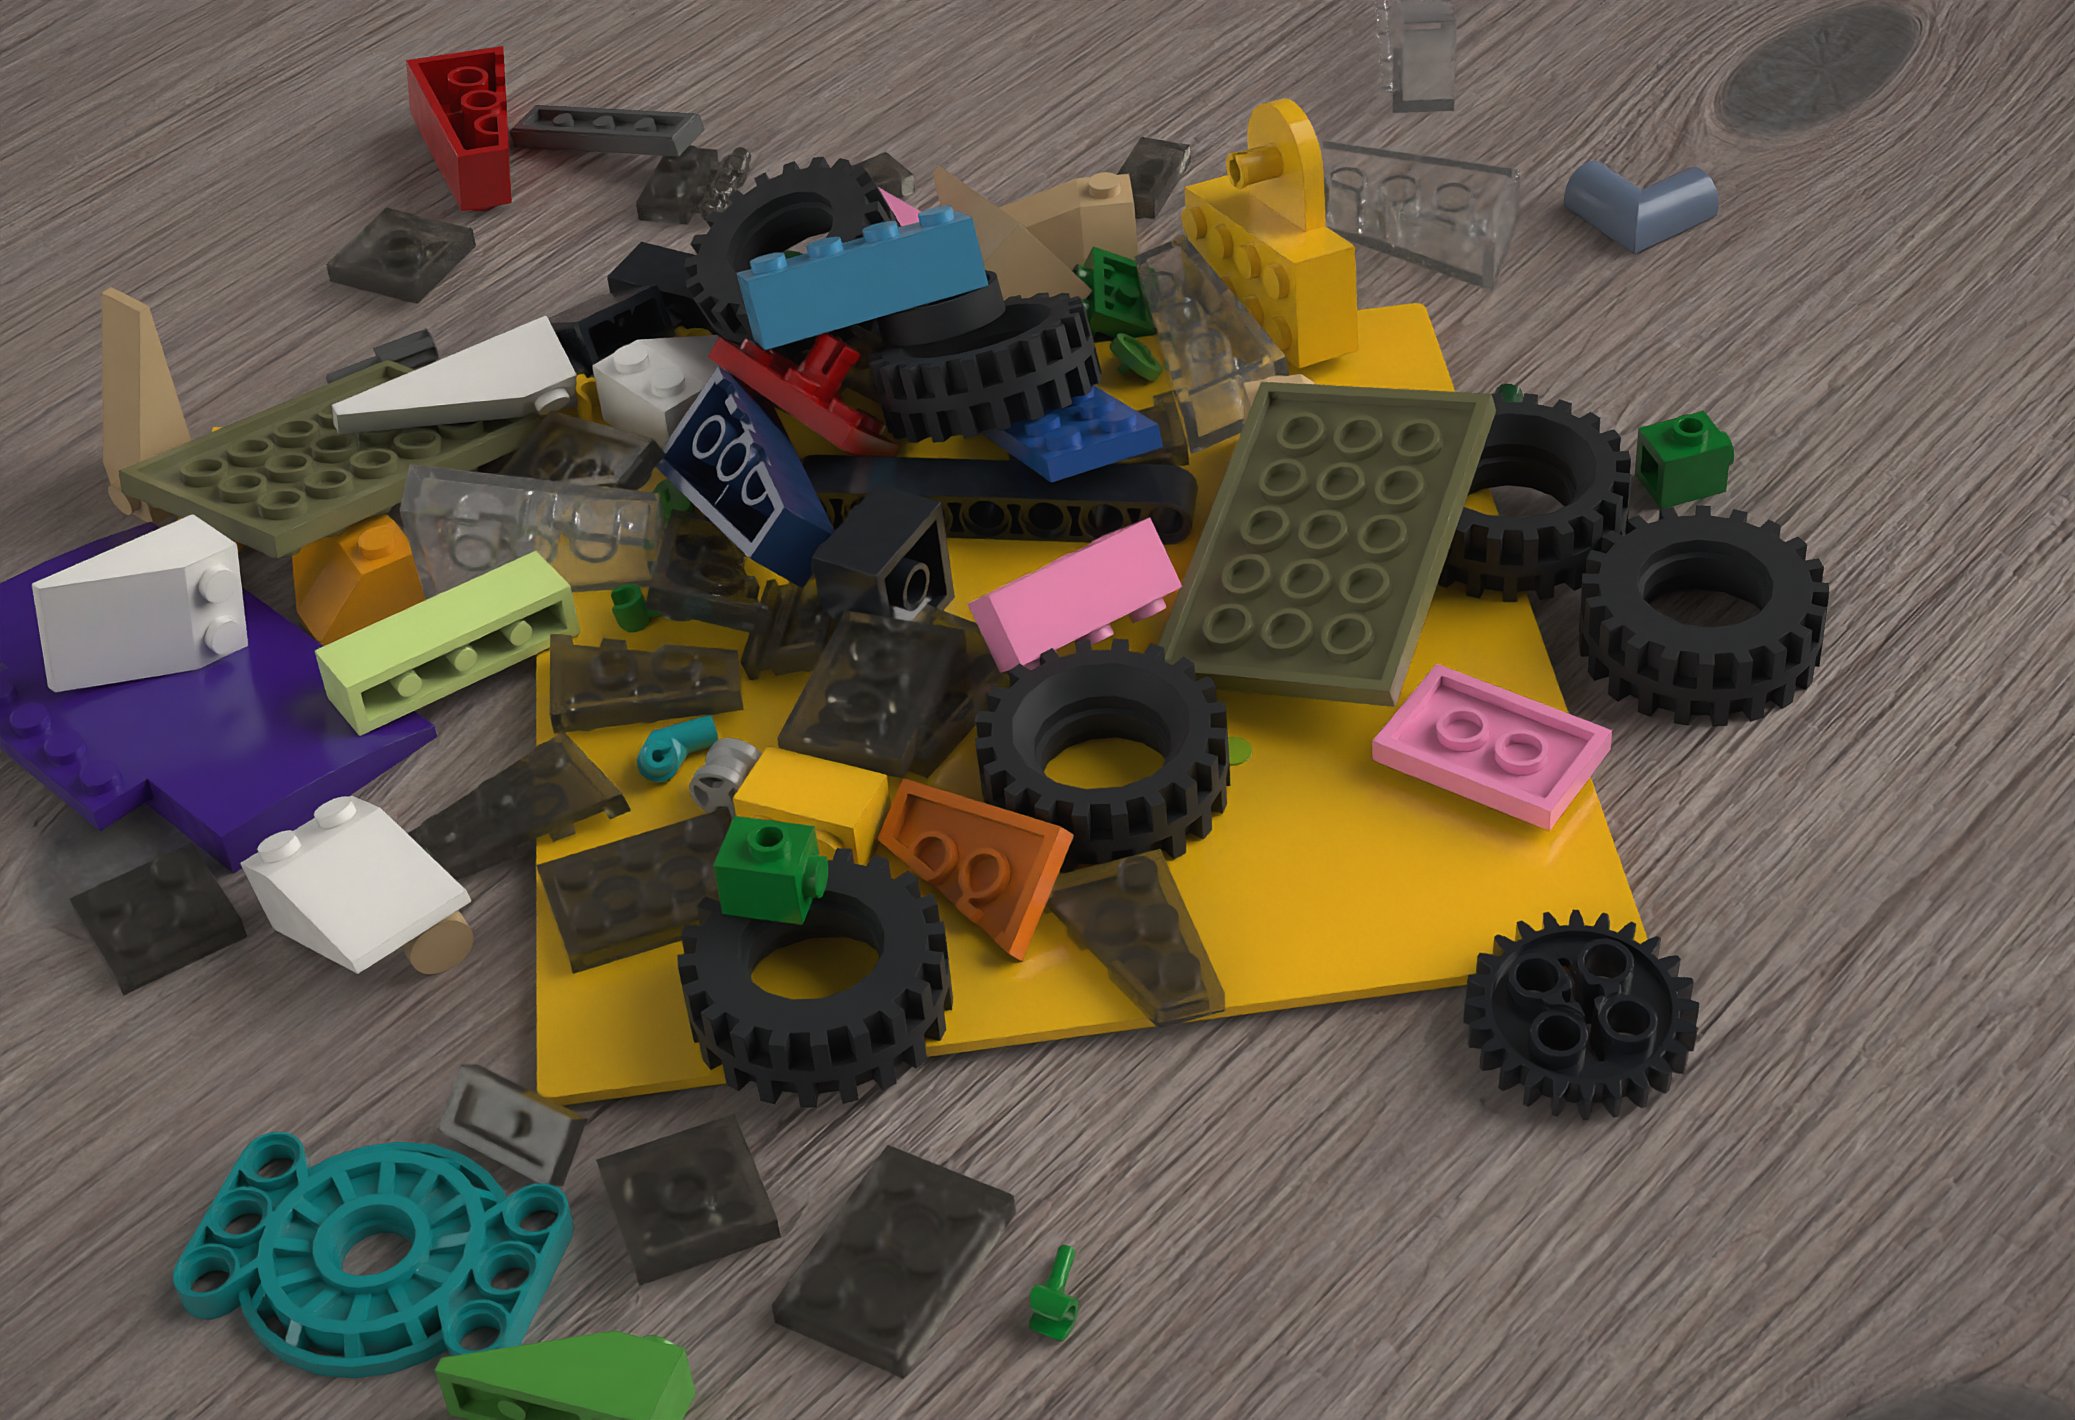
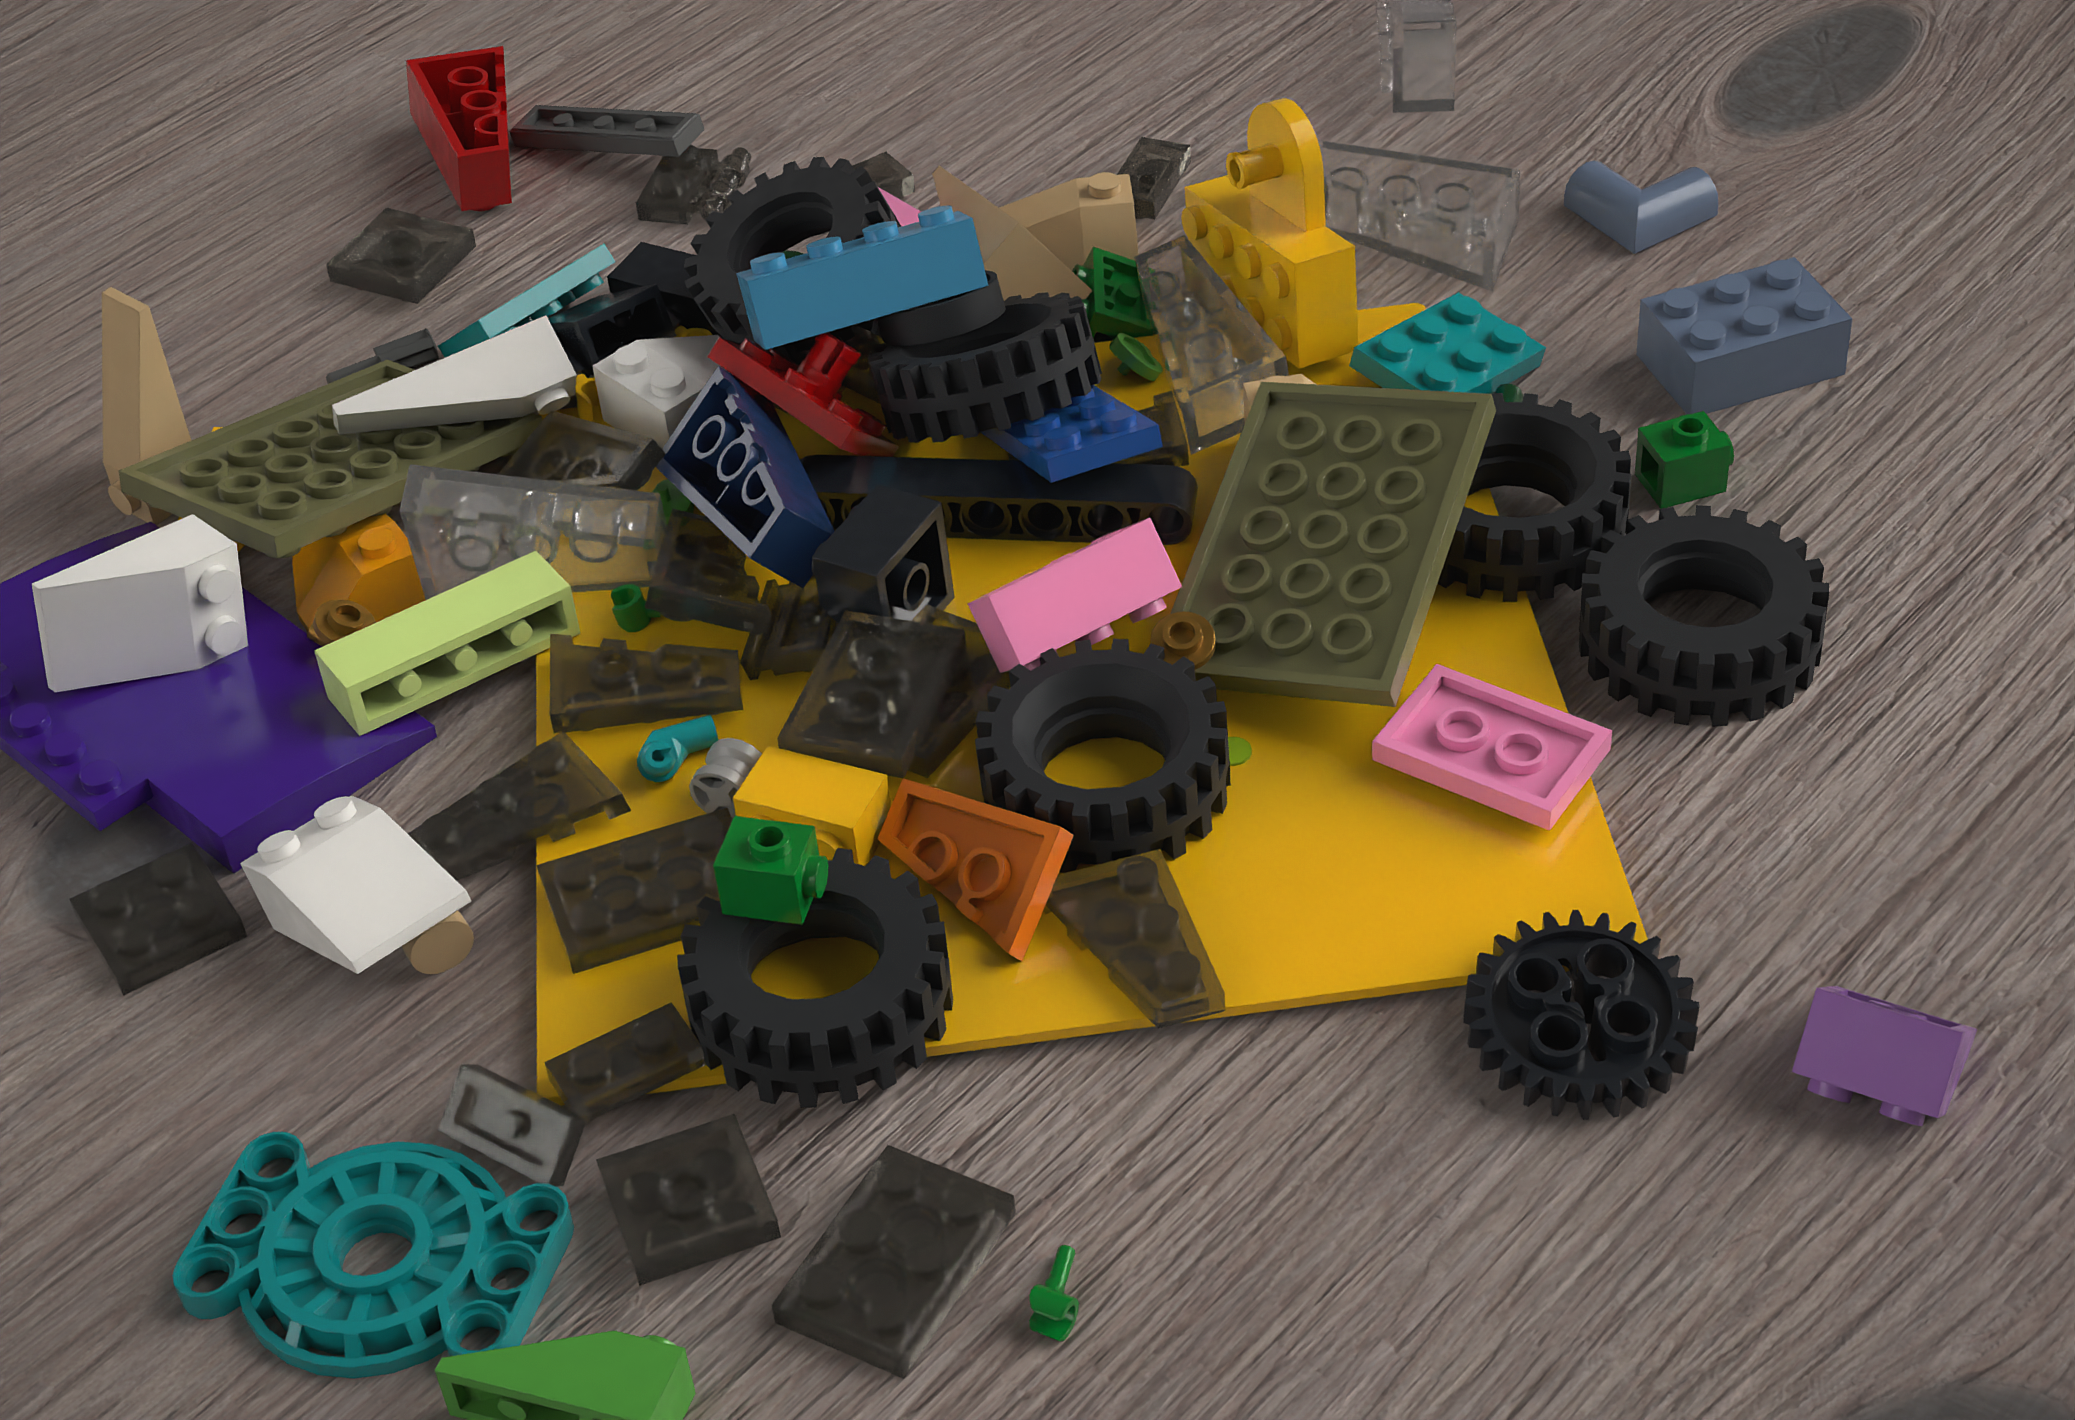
none -> pearl gold plate [307,600,376,647]
none -> teal plate [438,243,616,357]
none -> clear smoke plate [544,1002,706,1126]
none -> pearl gold plate [1151,611,1216,670]
none -> teal plate [1349,292,1546,394]
none -> sand blue brick [1636,257,1852,414]
none -> medium lavender slope [1792,986,1977,1126]

